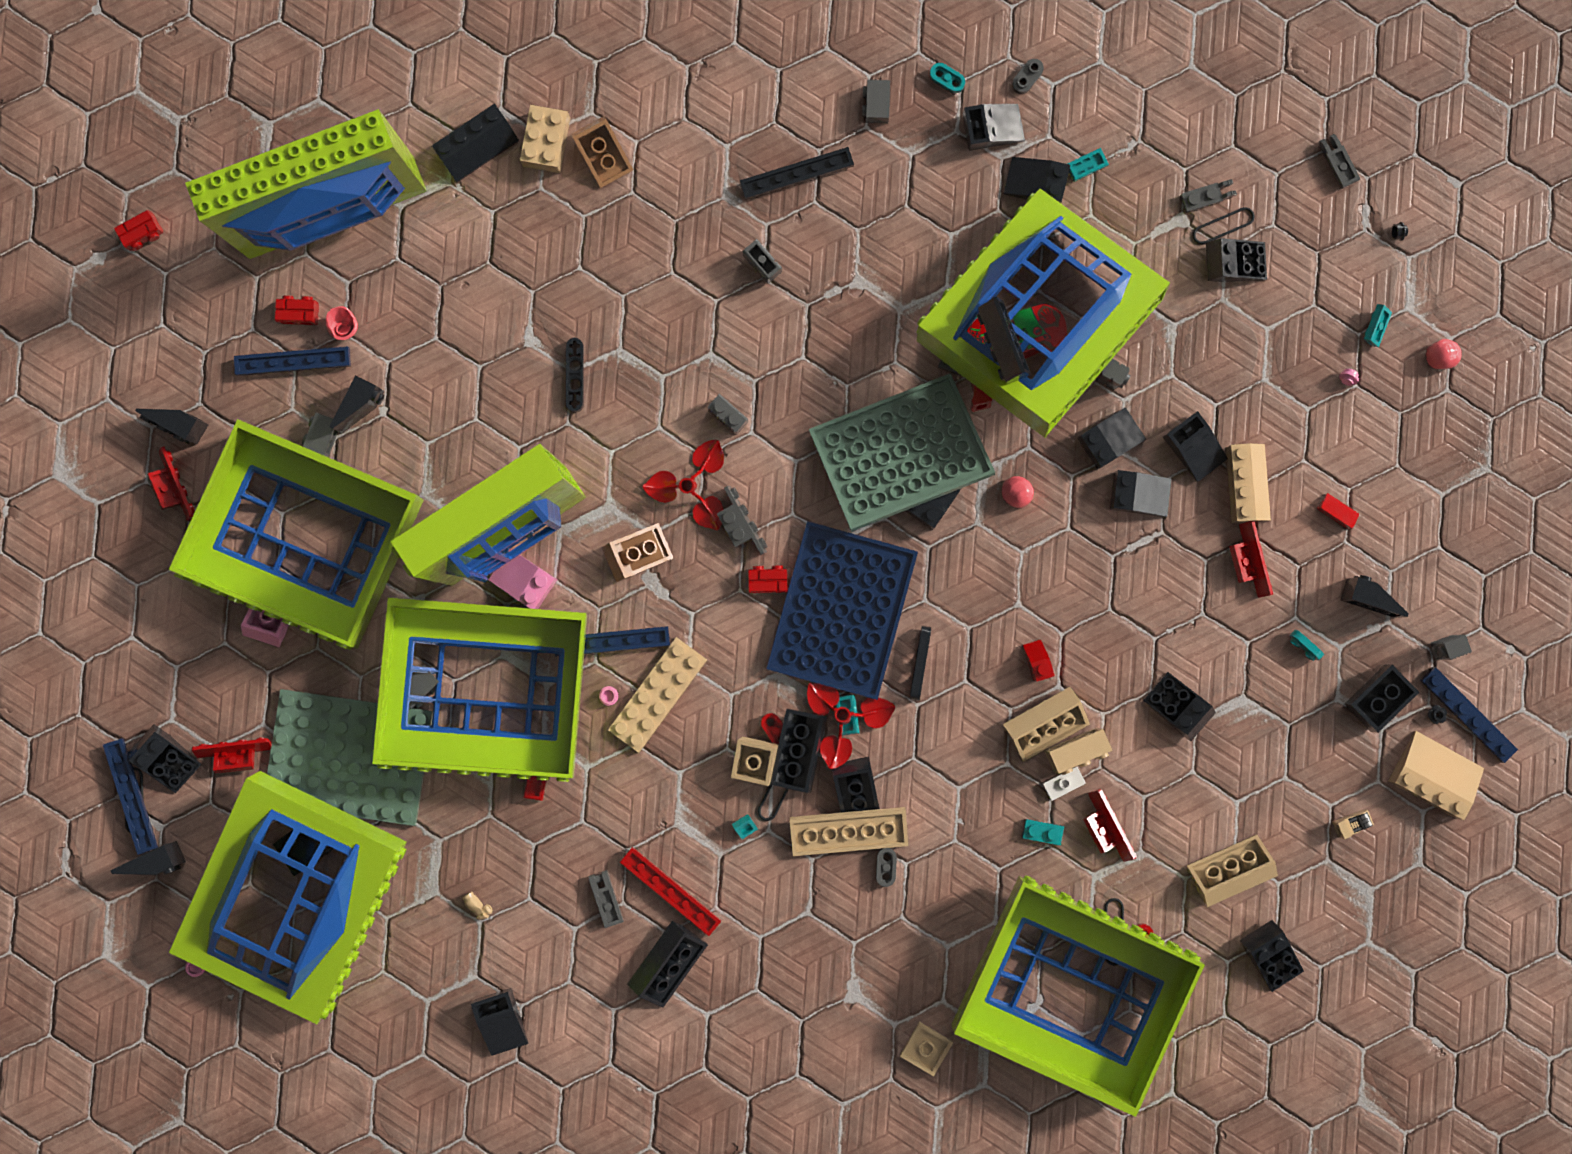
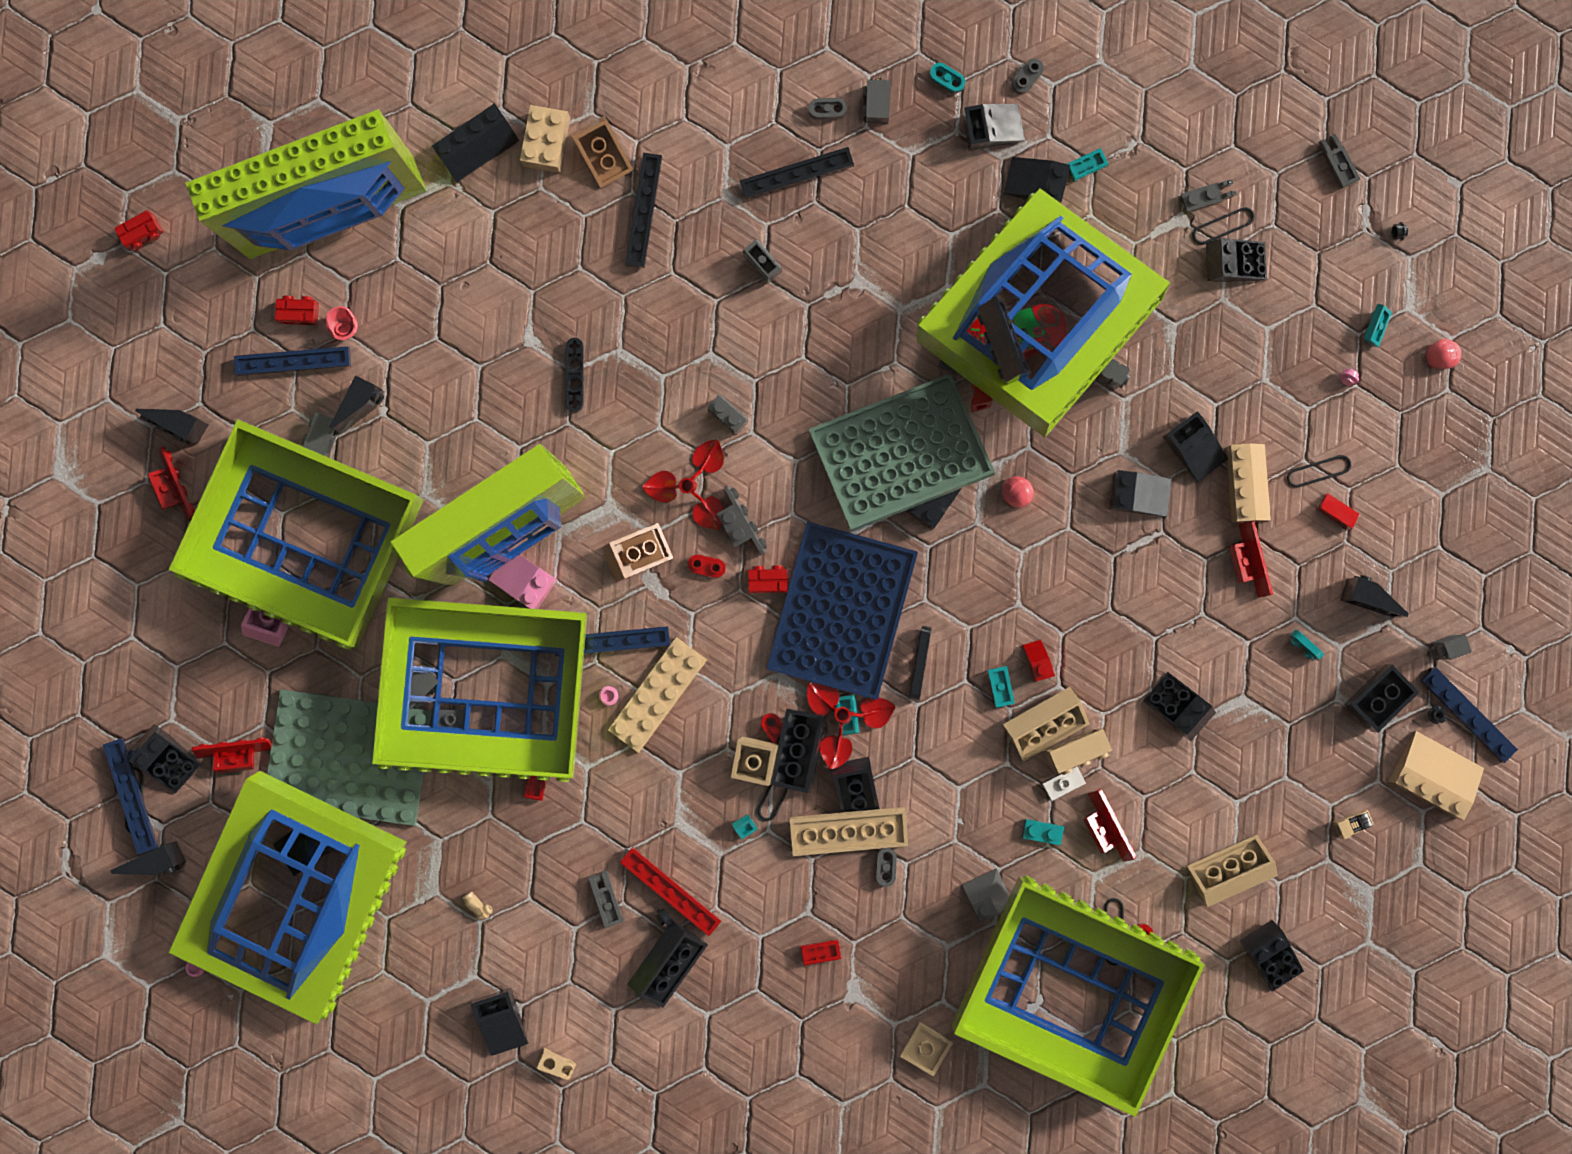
black slope [1077,407,1146,470] -> none
none -> dark grey plate [431,709,471,728]
none -> tan leg [537,1048,576,1080]
none -> black plate [625,152,663,268]
none -> black plate [655,908,673,927]
none -> red plate [688,554,726,578]
none -> red plate [800,939,842,966]
none -> dark grey plate [809,98,847,119]
none -> dark grey slope [962,868,1009,923]
none -> teal plate [987,666,1015,708]
none -> black piece [1287,455,1352,487]

